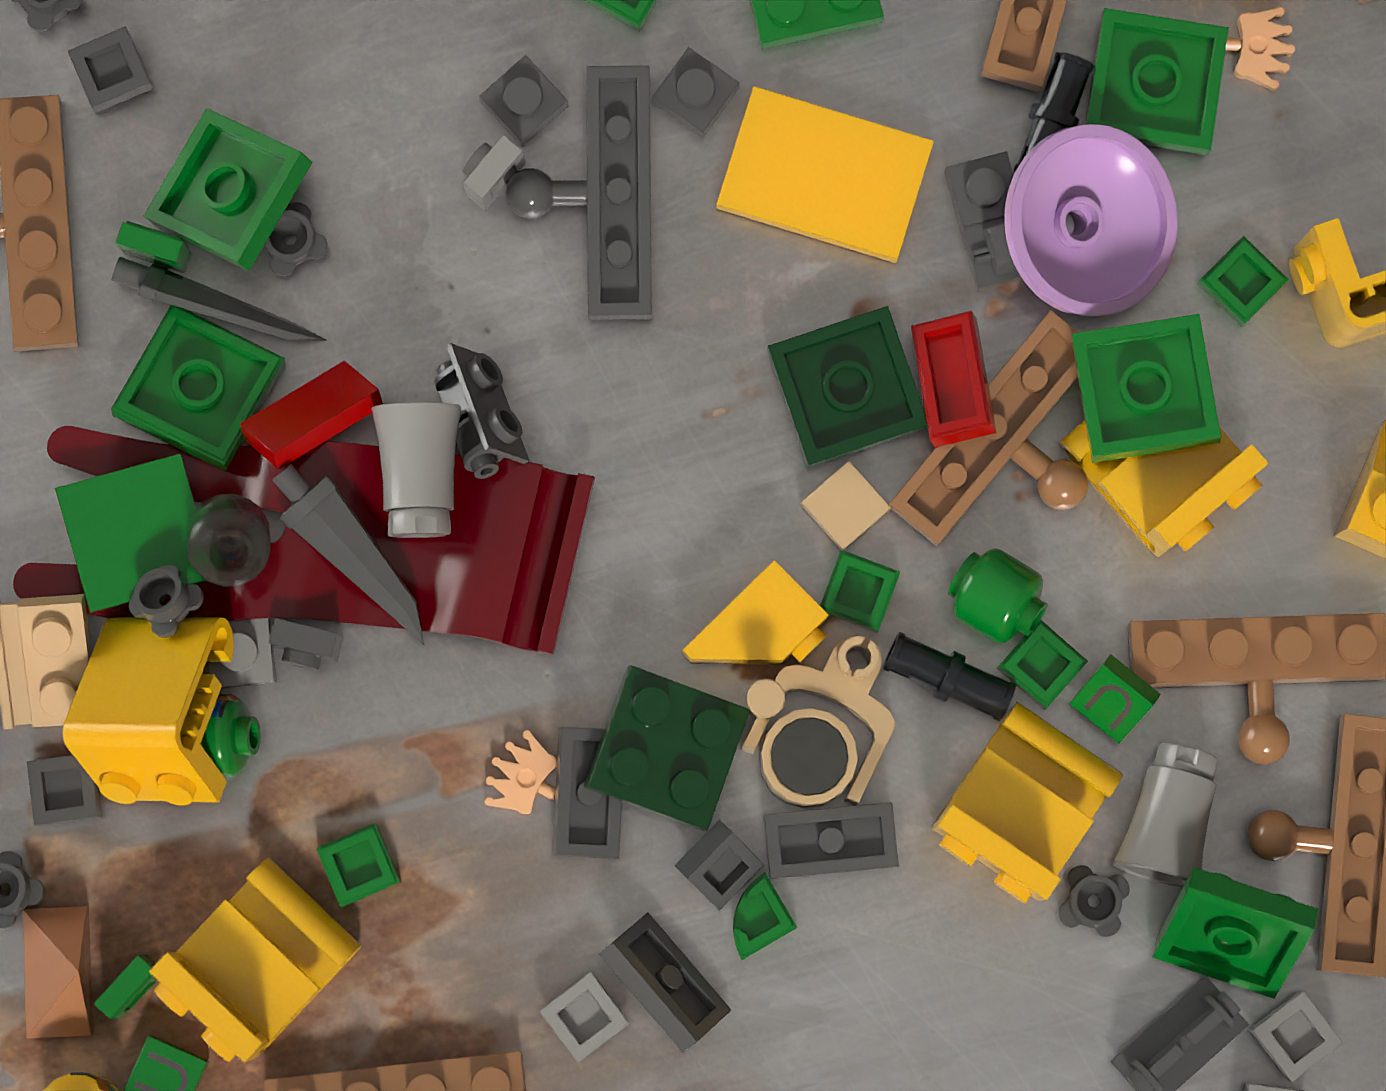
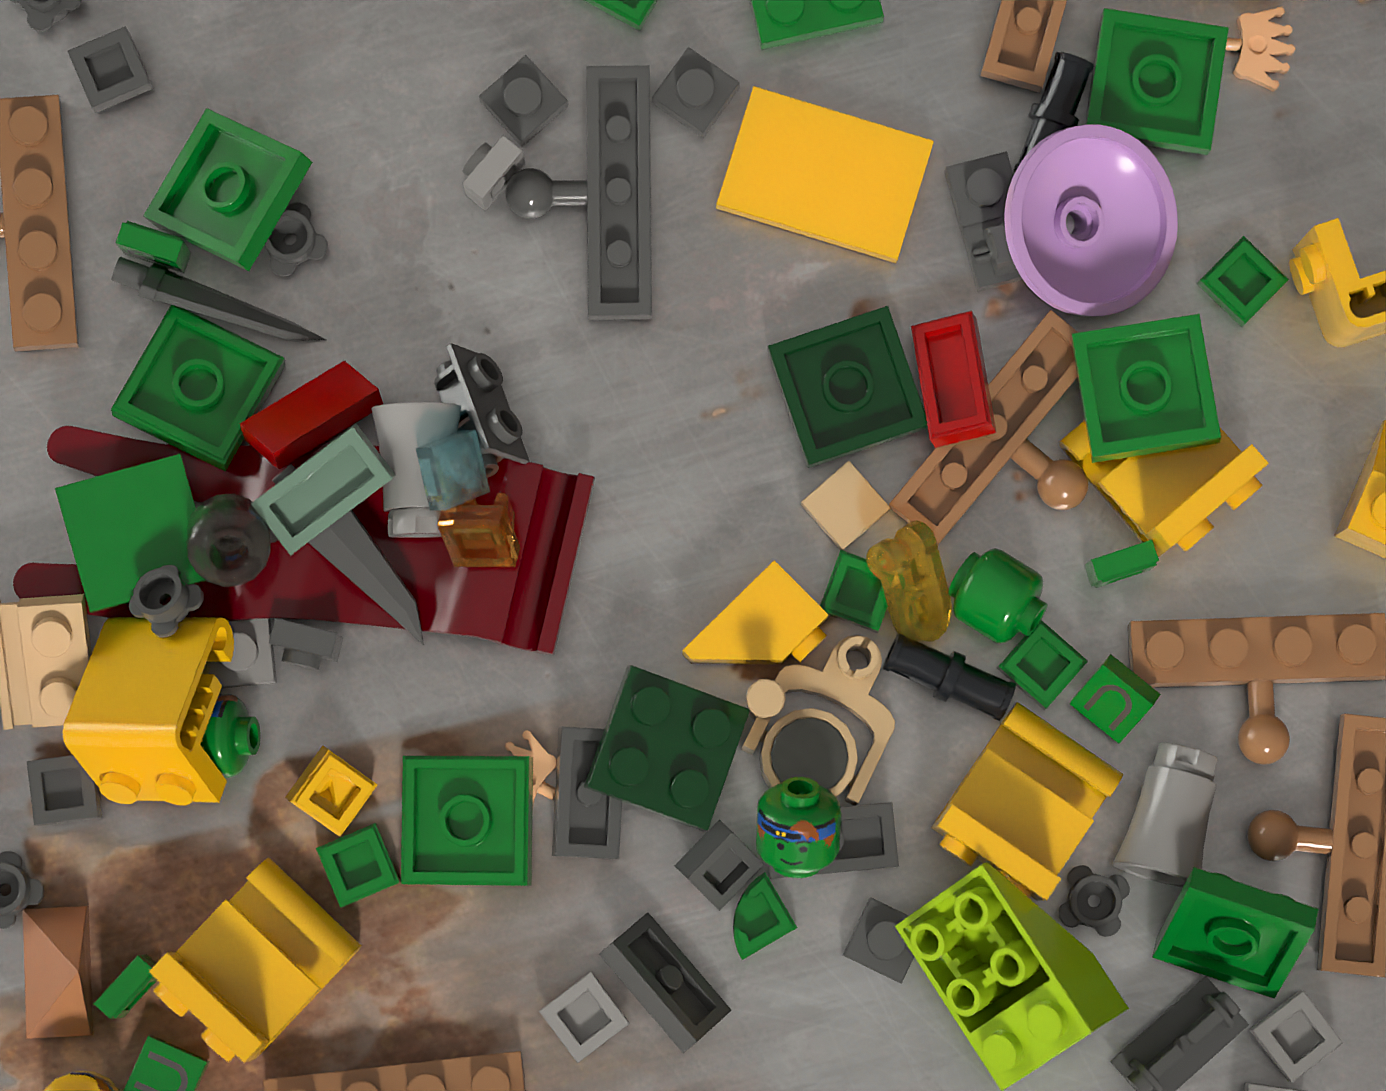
none -> sand green tile [251,424,396,555]
none -> yellow tile [285,745,378,837]
none -> green tile [401,756,533,886]
none -> clear light blue tile [415,430,490,511]
none -> clear orange tile [437,493,520,567]
none -> green head [756,777,841,878]
none -> dark grey plate [842,897,914,984]
none -> clear yellow plate [866,520,952,642]
none -> lime slope [895,862,1129,1091]
none -> green tile [1084,540,1159,588]

